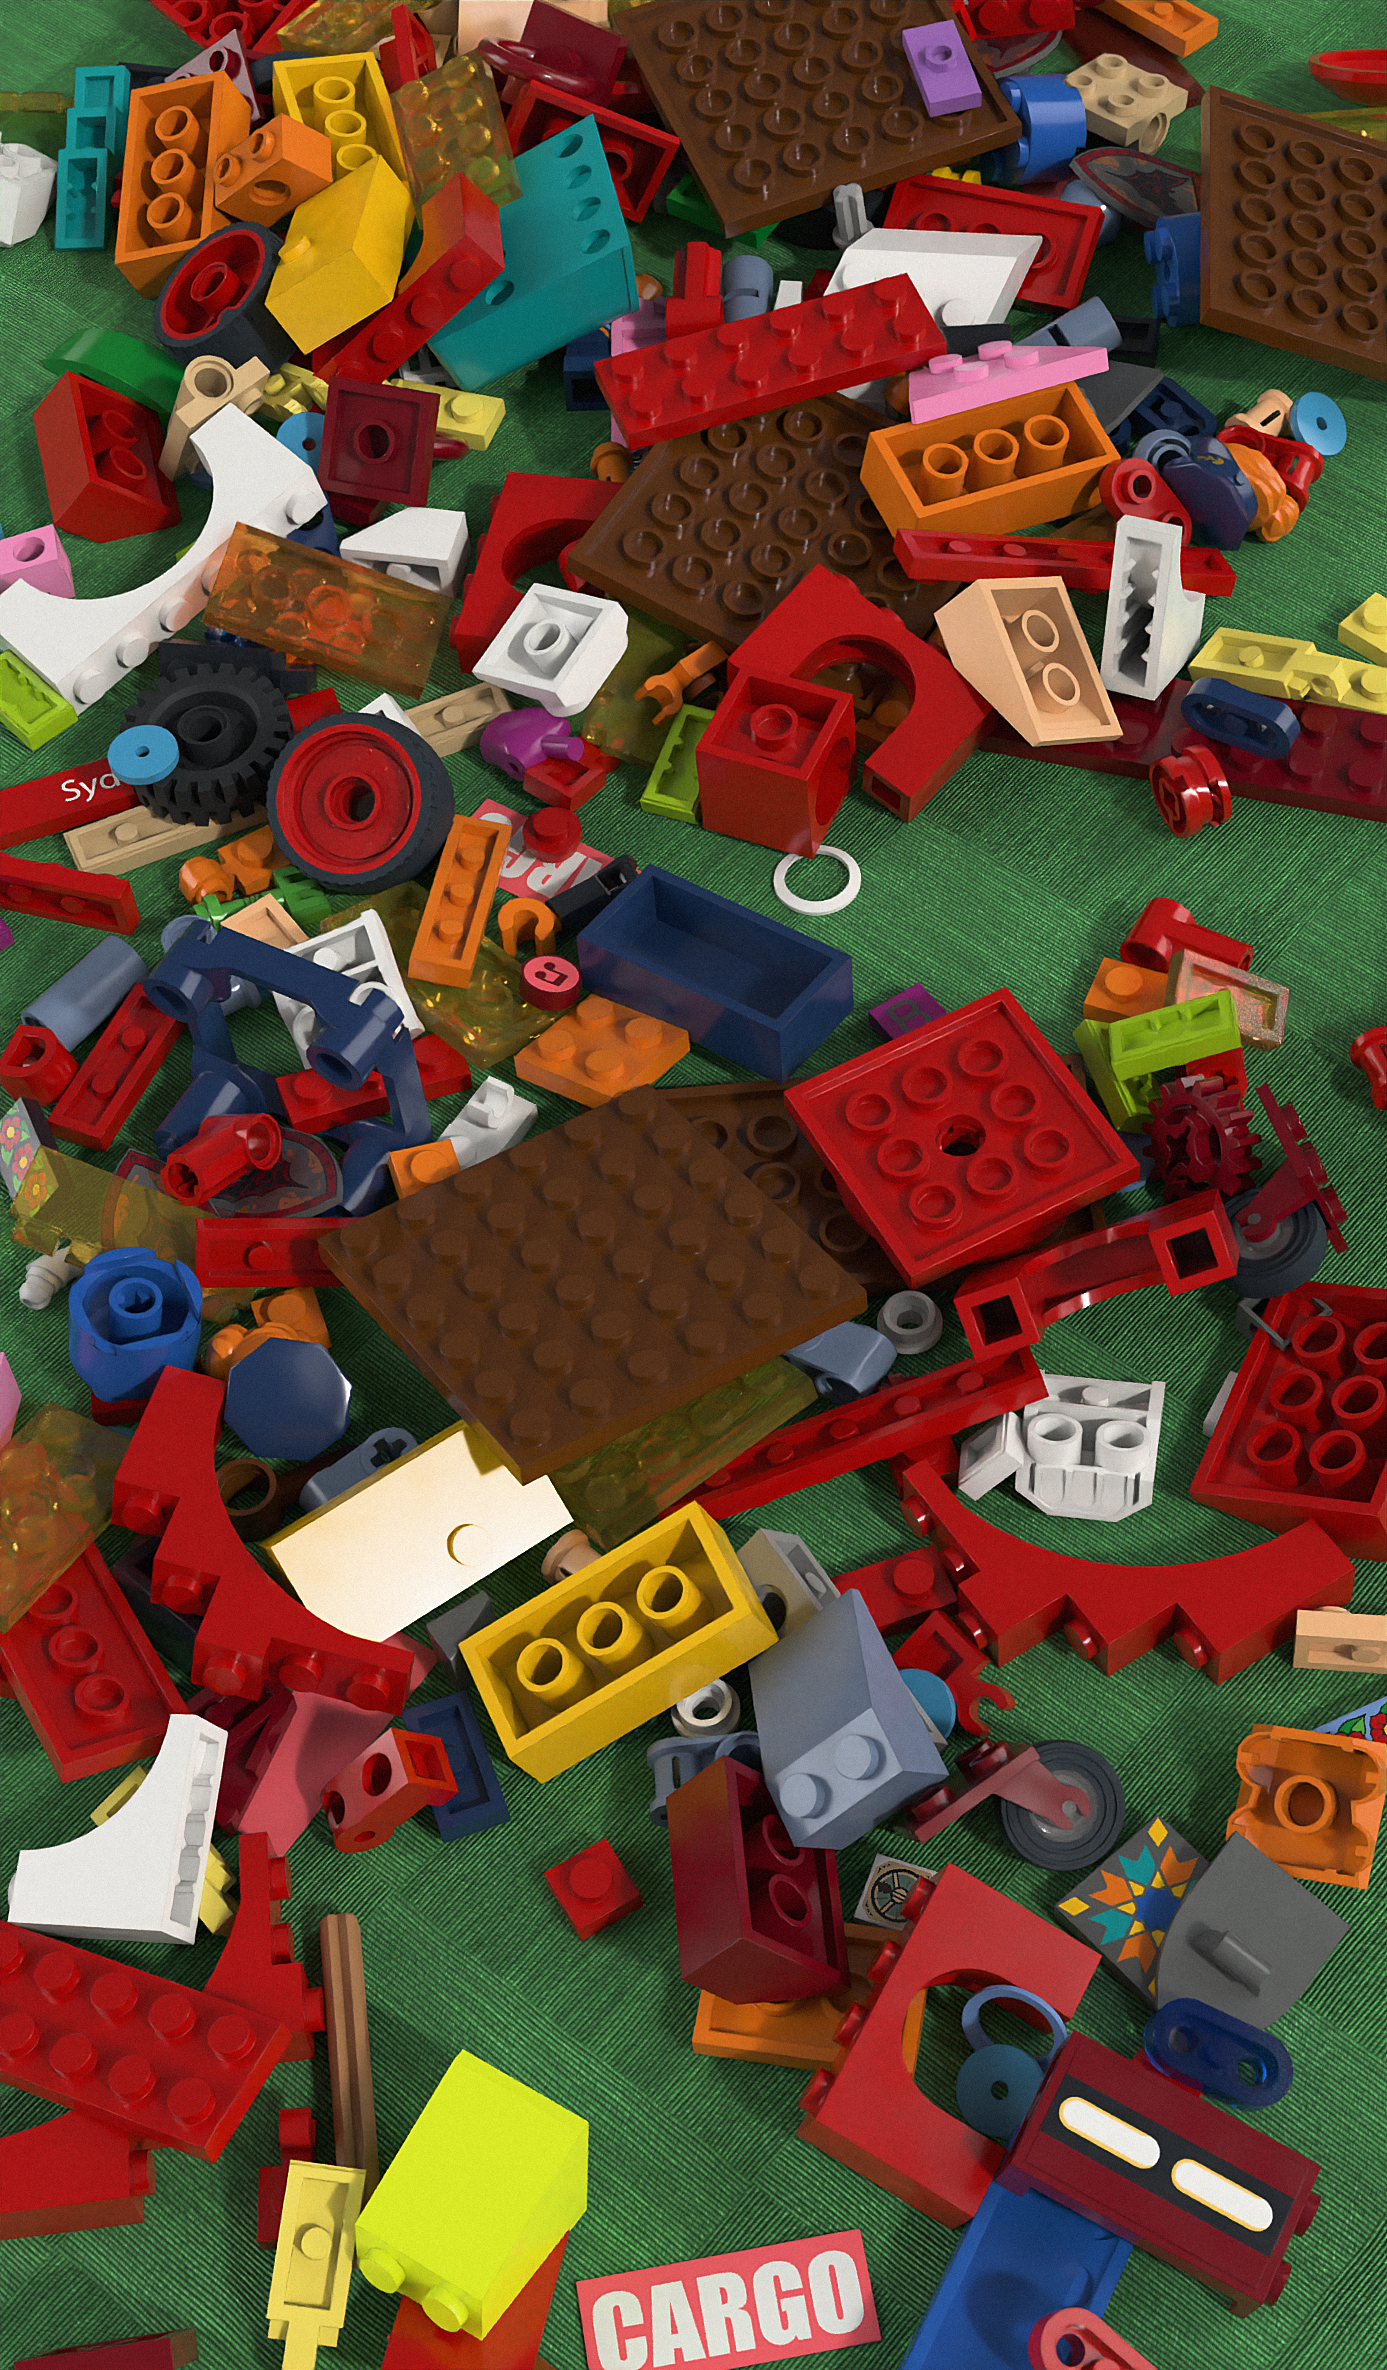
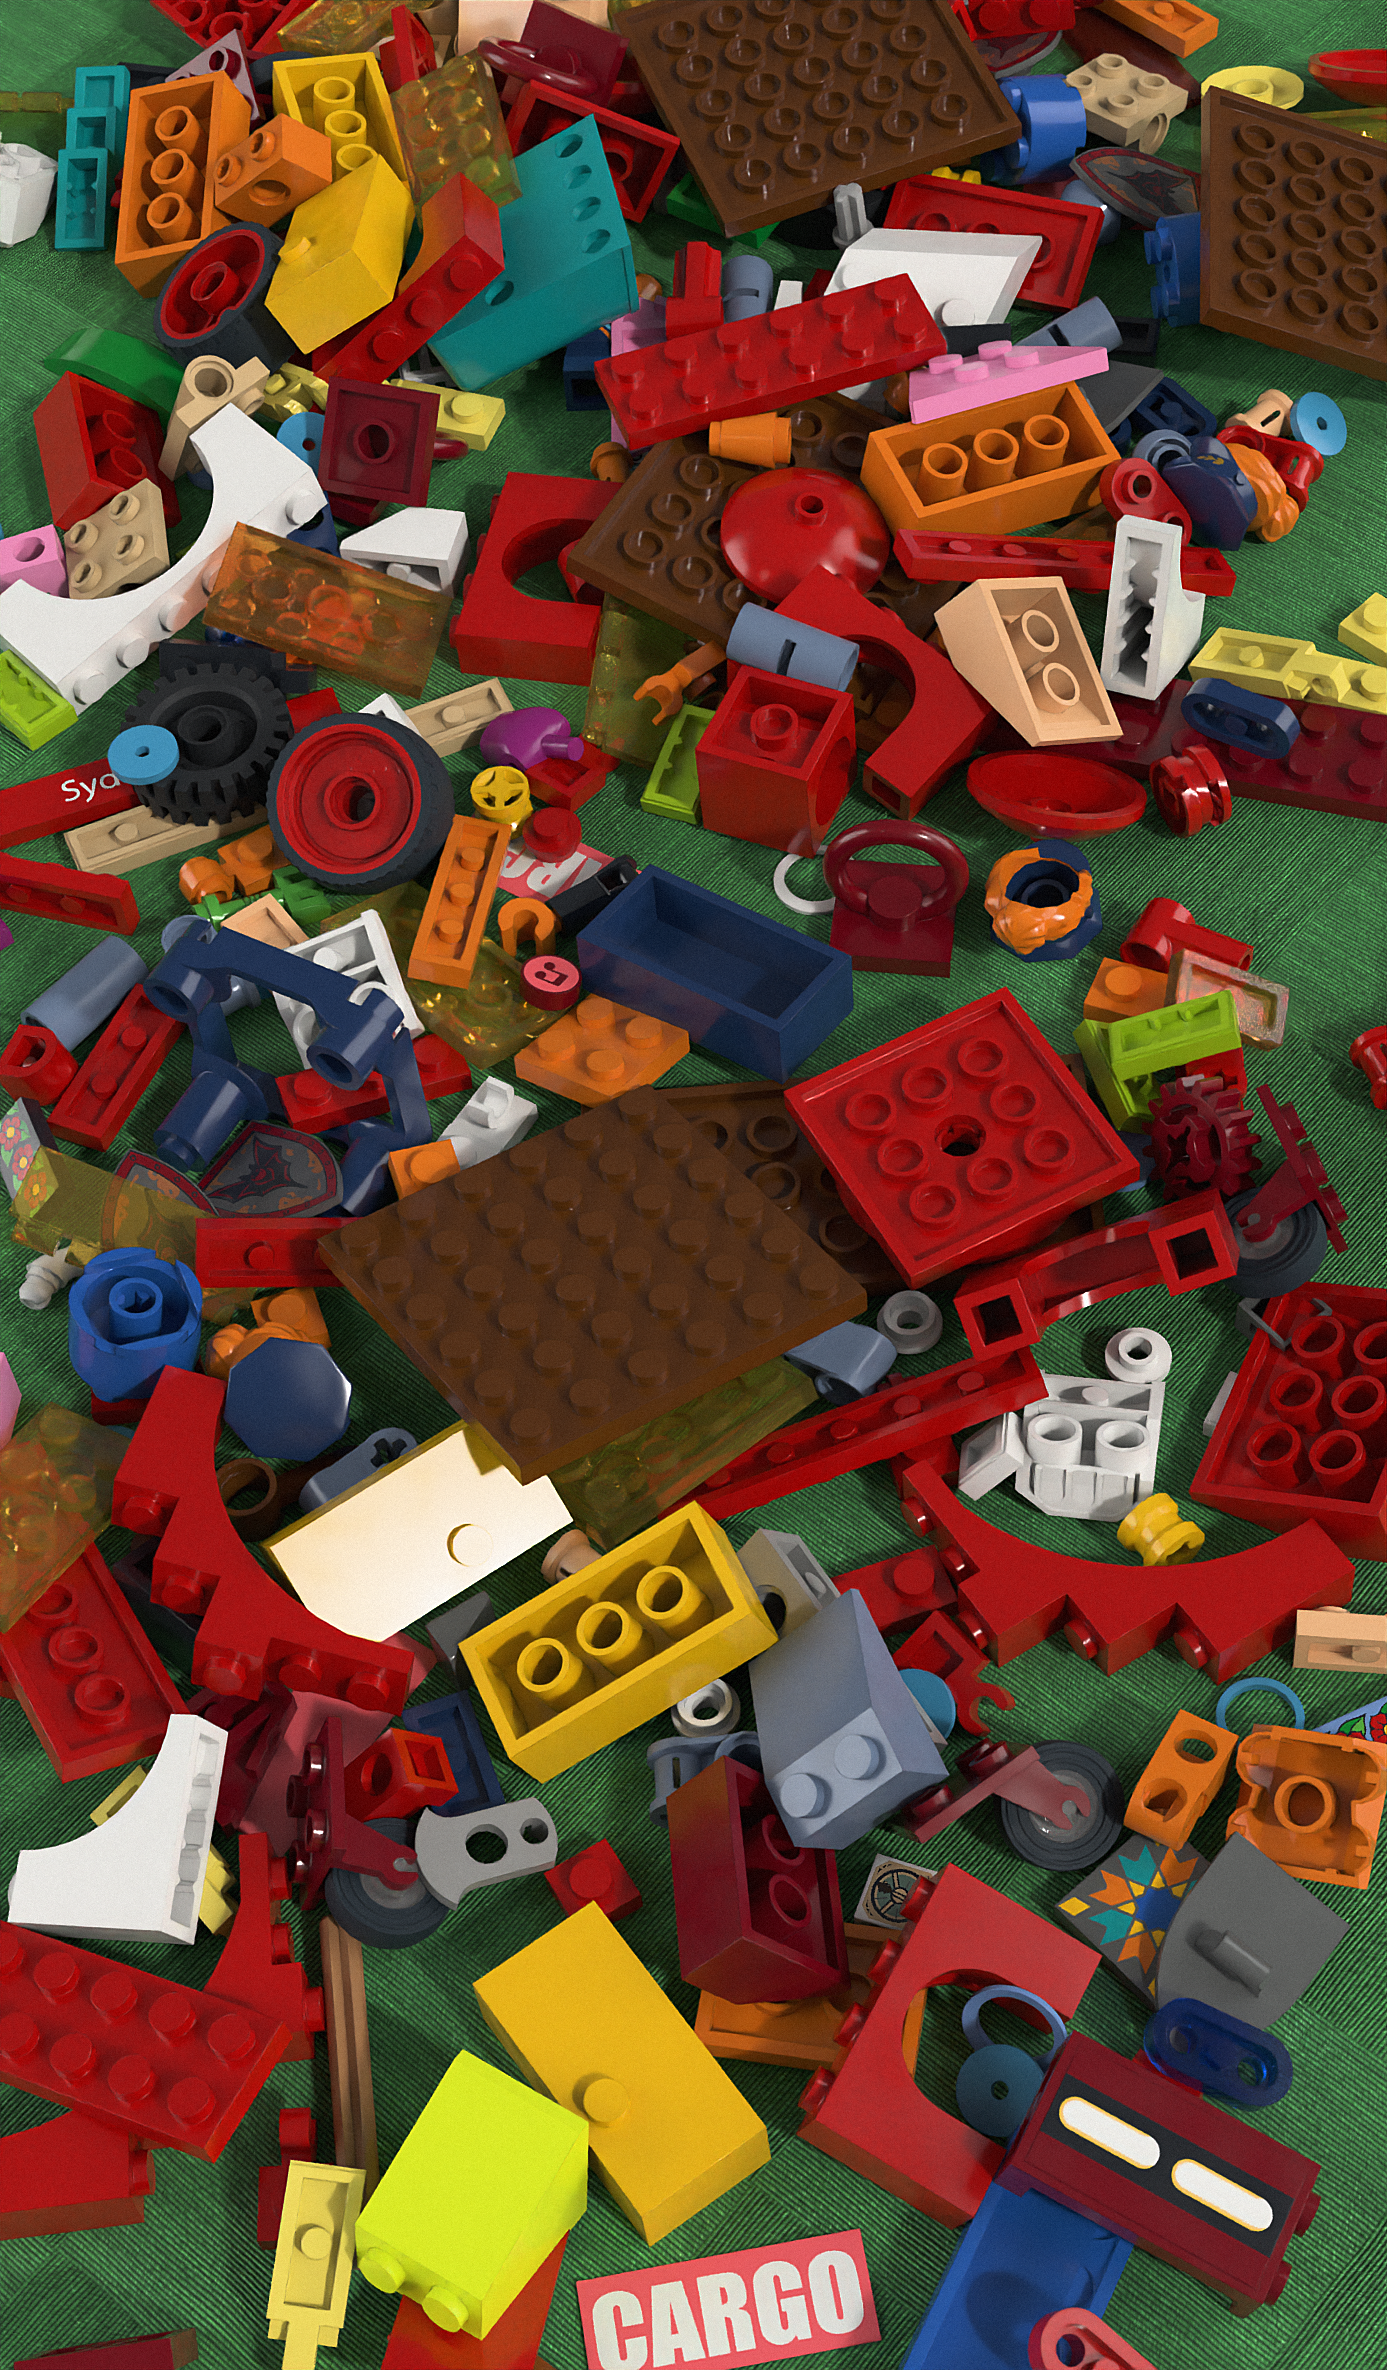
red piece [160,1113,282,1206] -> none
white slope [472,583,628,717] -> none
magenta tile [868,982,948,1043] -> none
medium lavender plate [902,19,981,117] -> none
none -> tan plate [64,478,170,600]
none -> plate [286,1716,450,1949]
none -> light grey piece [414,1797,558,1911]
none -> yellow wheel [470,766,534,840]
none -> yellow brick [472,1900,771,2248]
none -> orange cone [709,412,792,469]
none -> red dish [719,467,891,604]
none -> sand blue pin [726,602,860,692]
none -> dark red tile [822,819,970,978]
none -> red dish [966,750,1147,842]
none -> piece [984,839,1103,963]
none -> white plate [1105,1327,1172,1384]
none -> yellow wheel [1117,1493,1205,1566]
none -> orange leg [1123,1709,1239,1852]
none -> light yellow dish [1201,66,1304,110]
none -> dark azure piece [1215,1677,1305,1754]

